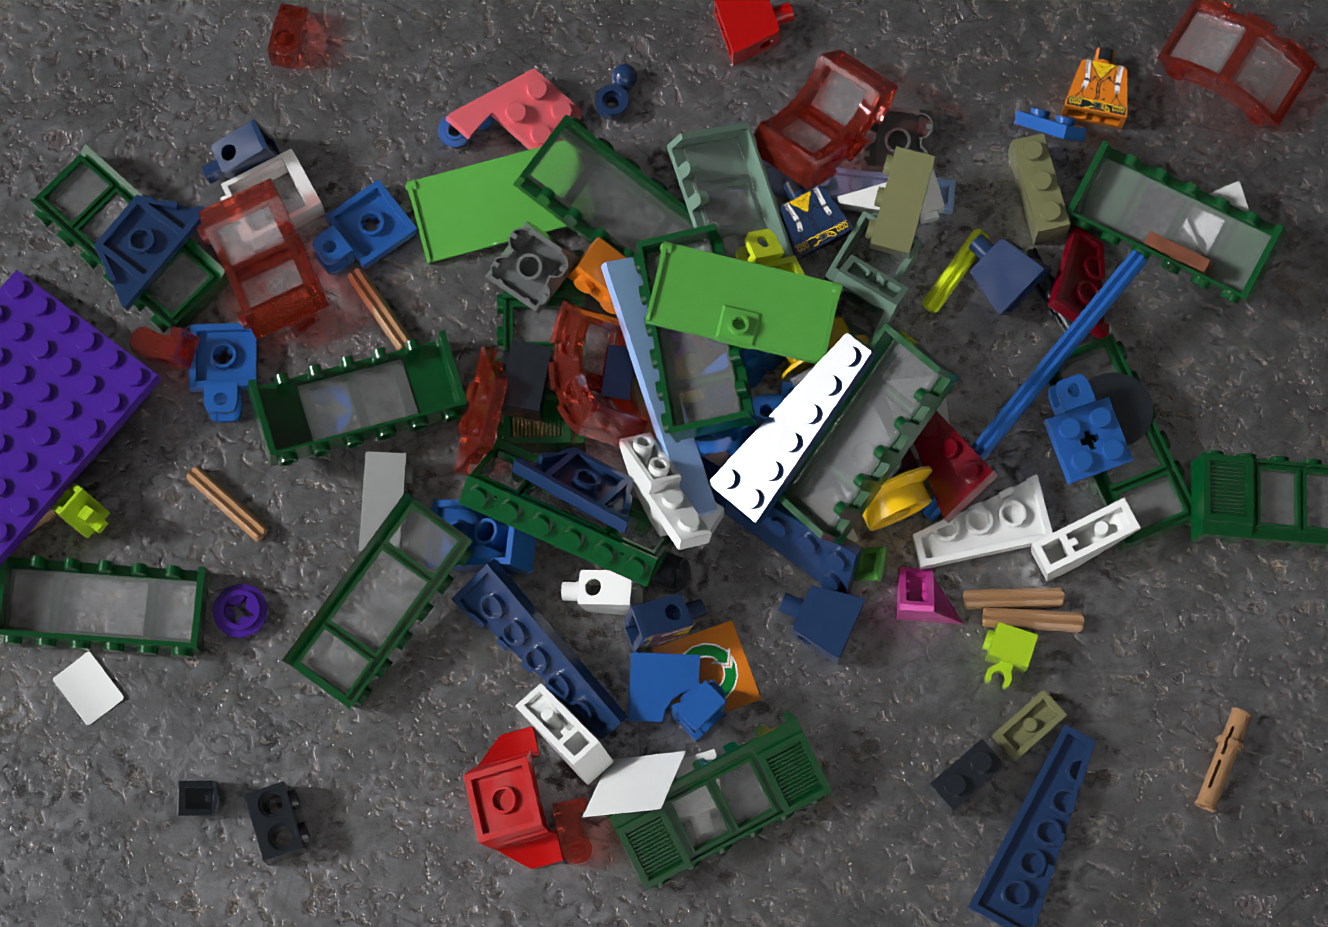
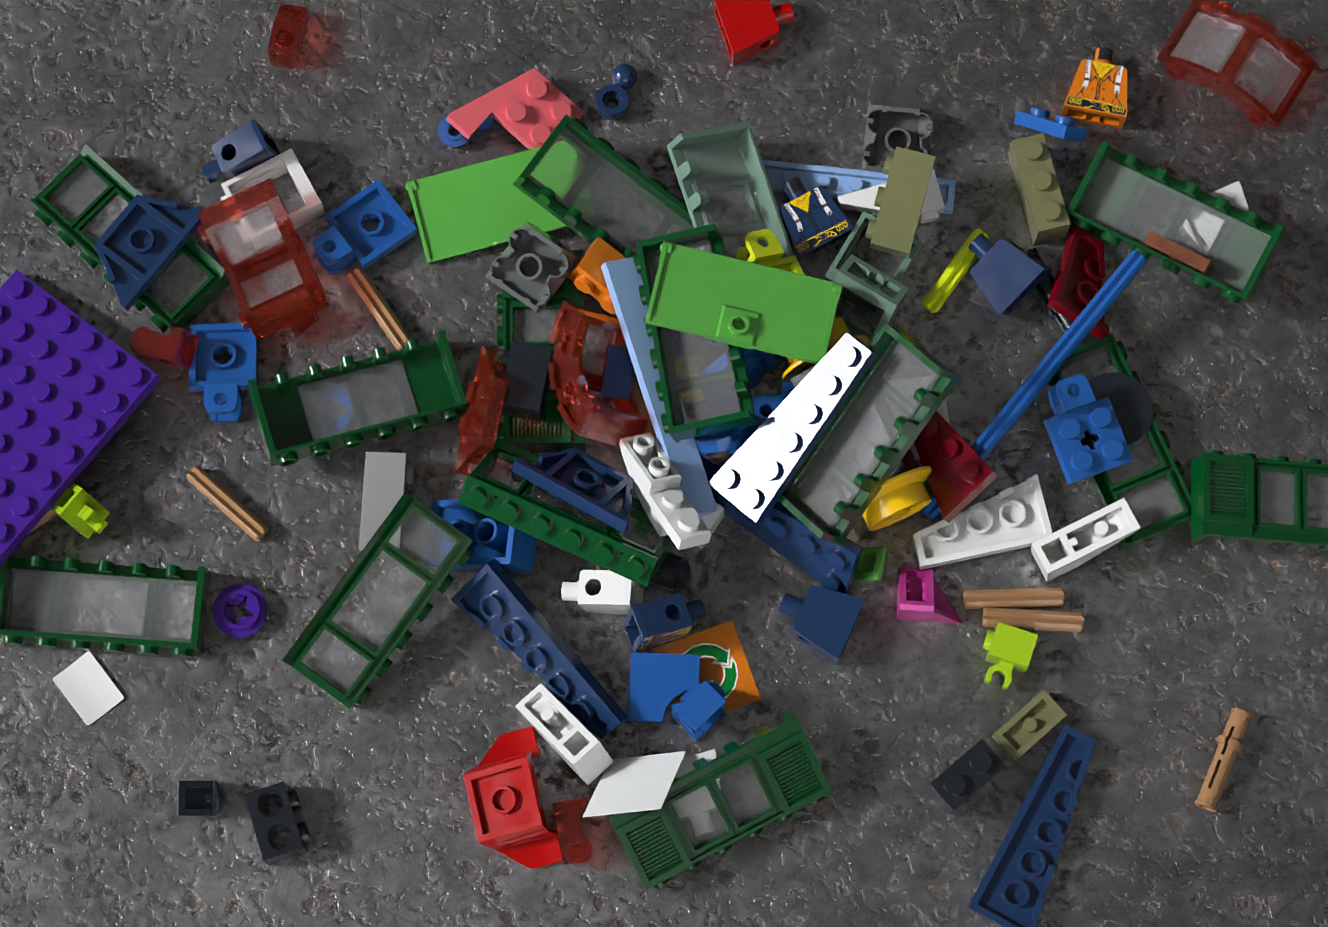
clear red window [754,49,899,190] -> none

